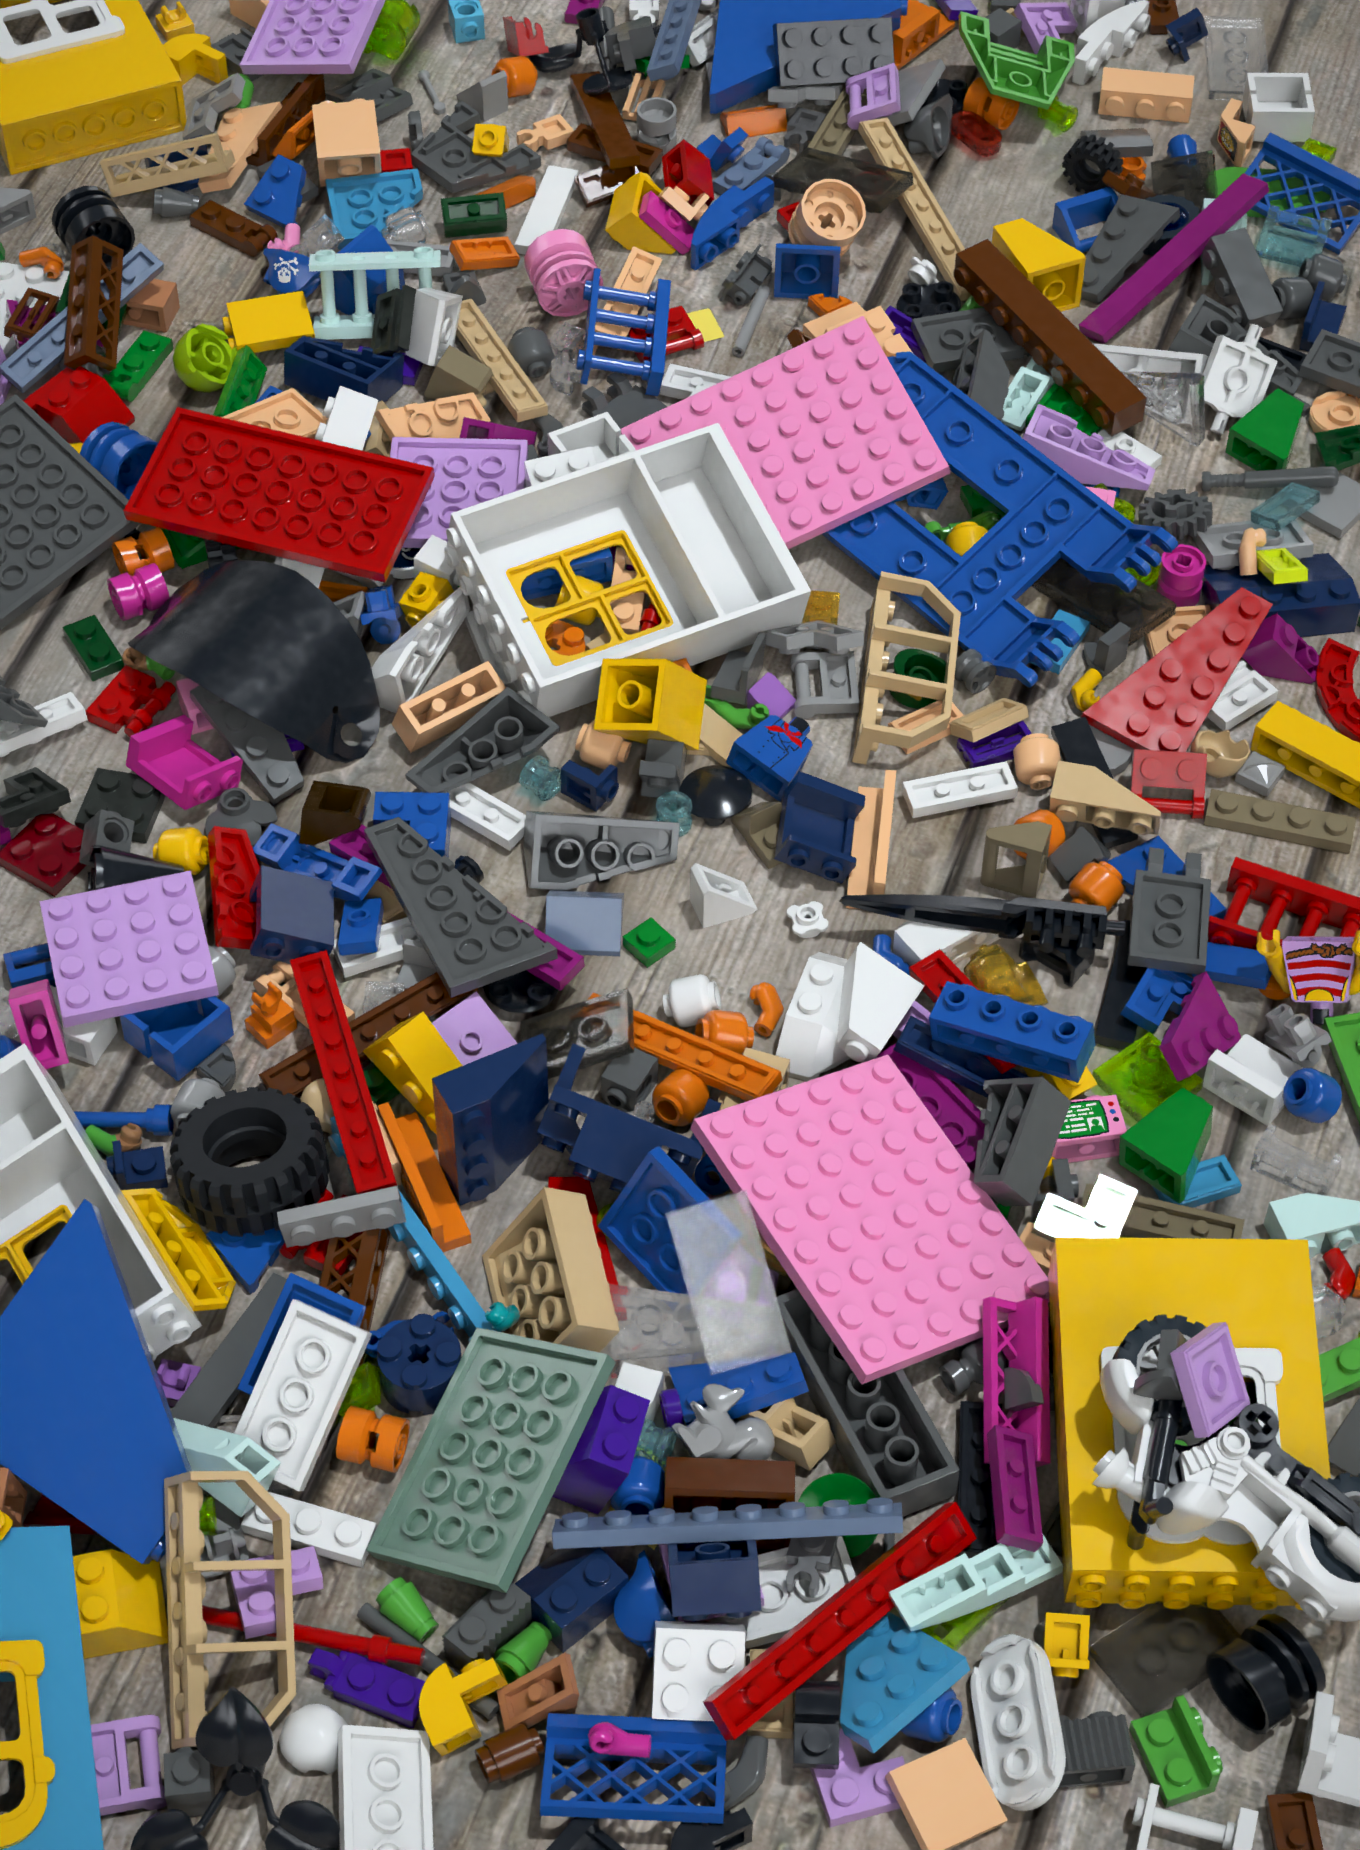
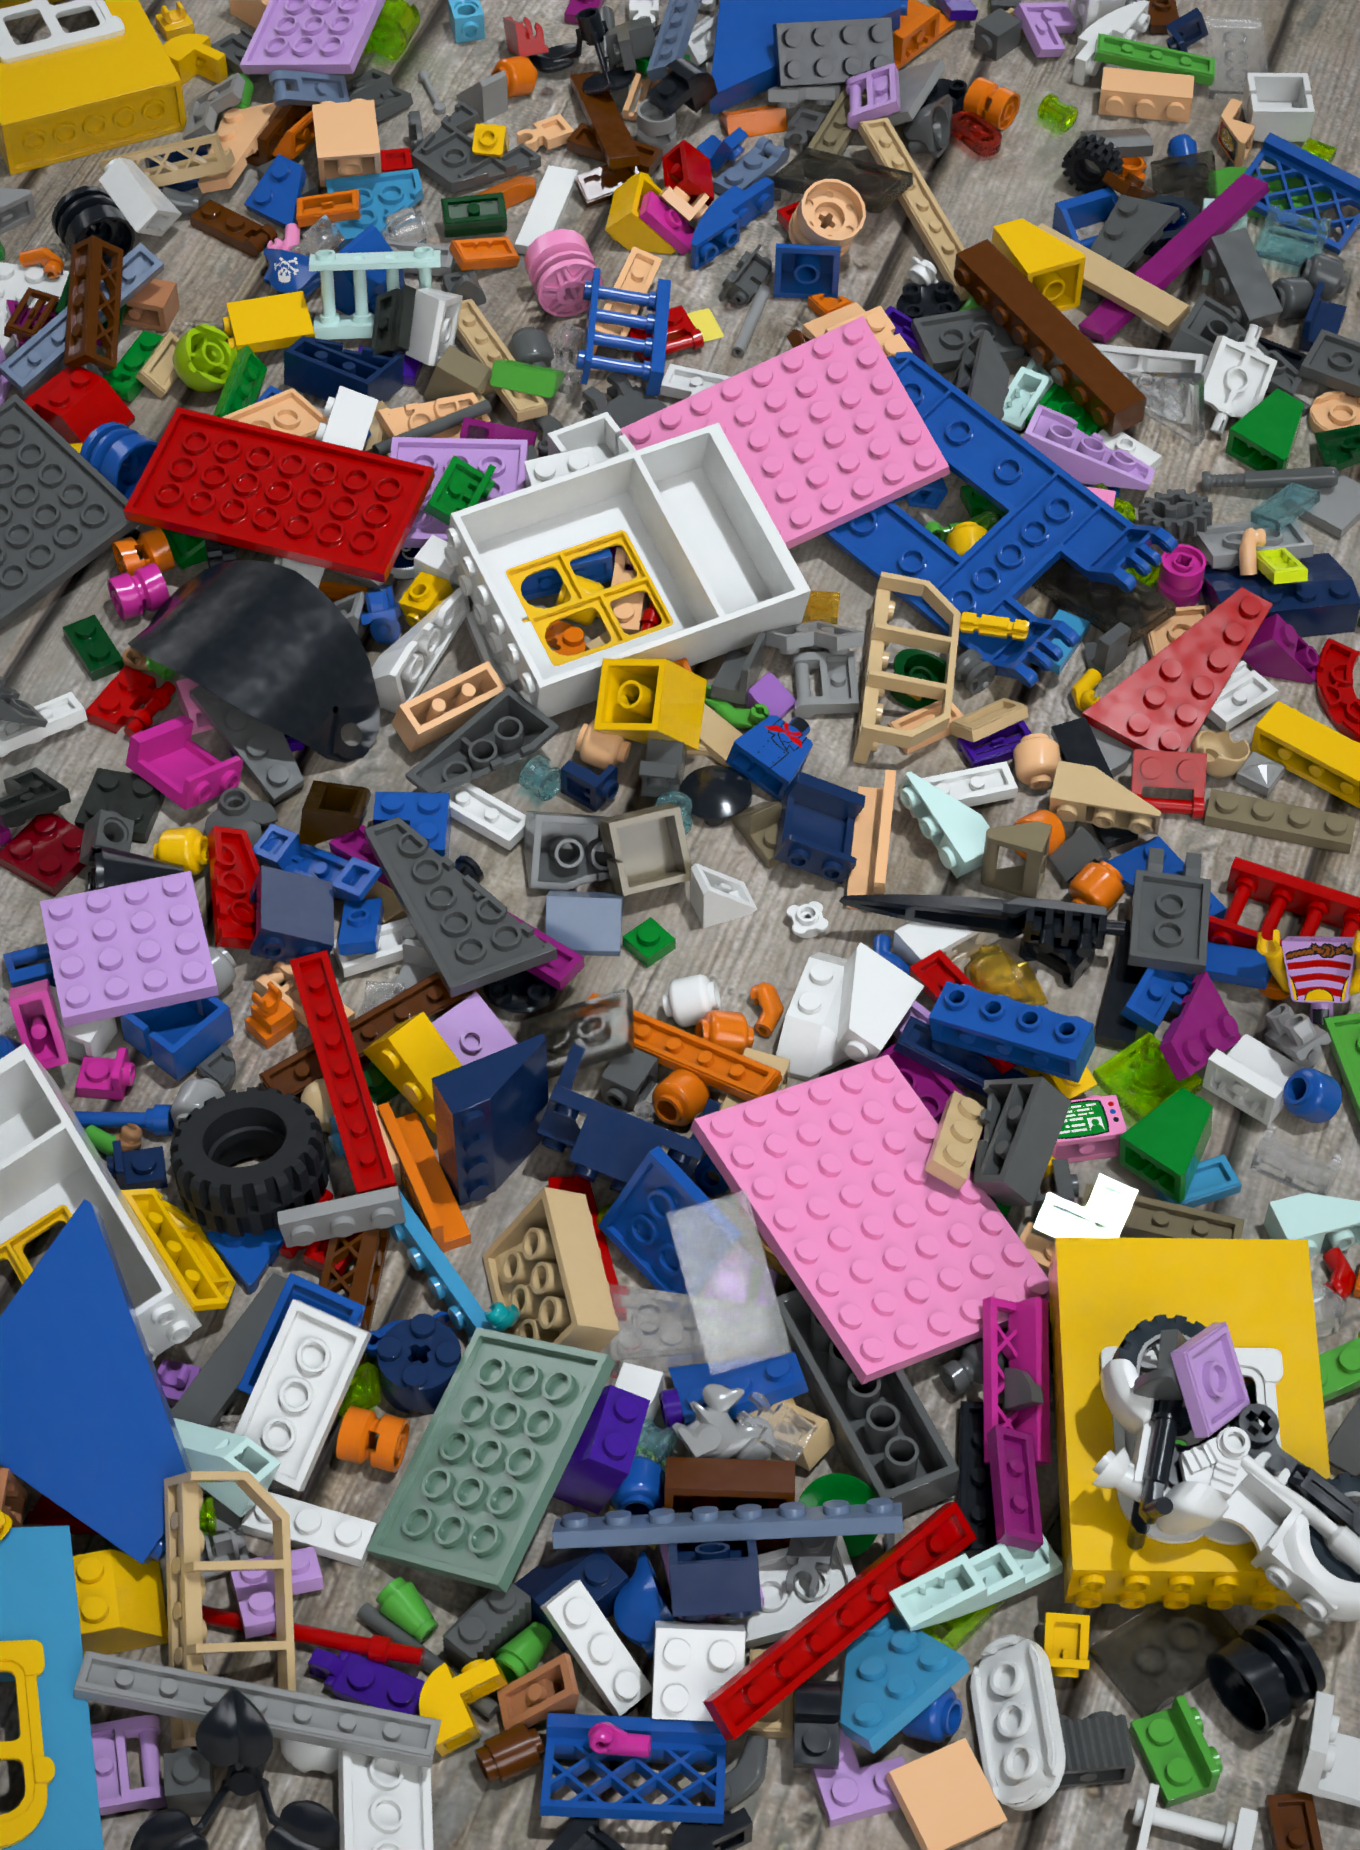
bright green wedge [959,11,1075,110] -> none
none -> light grey tile [74,1651,441,1768]
none -> dark pink bracket [75,1047,135,1101]
none -> white slope [99,157,182,237]
none -> tan tile [135,331,180,398]
none -> sand blue plate [268,70,350,106]
none -> orange tile [296,189,361,227]
none -> dark grey bar [372,400,492,455]
none -> green bracket [423,456,496,526]
none -> bright green slope [490,359,565,398]
none -> white plate [540,1580,652,1716]
none -> dark tan piece [598,803,692,896]
none -> black brick [647,58,718,116]
none -> clear plate [736,1392,817,1463]
none -> light aqua slope [898,771,1000,879]
none -> tan plate [924,1090,986,1190]
none -> yellow axle [959,612,1029,641]
none -> tan tile [1038,223,1190,333]
none -> bright green tile [1094,33,1216,86]

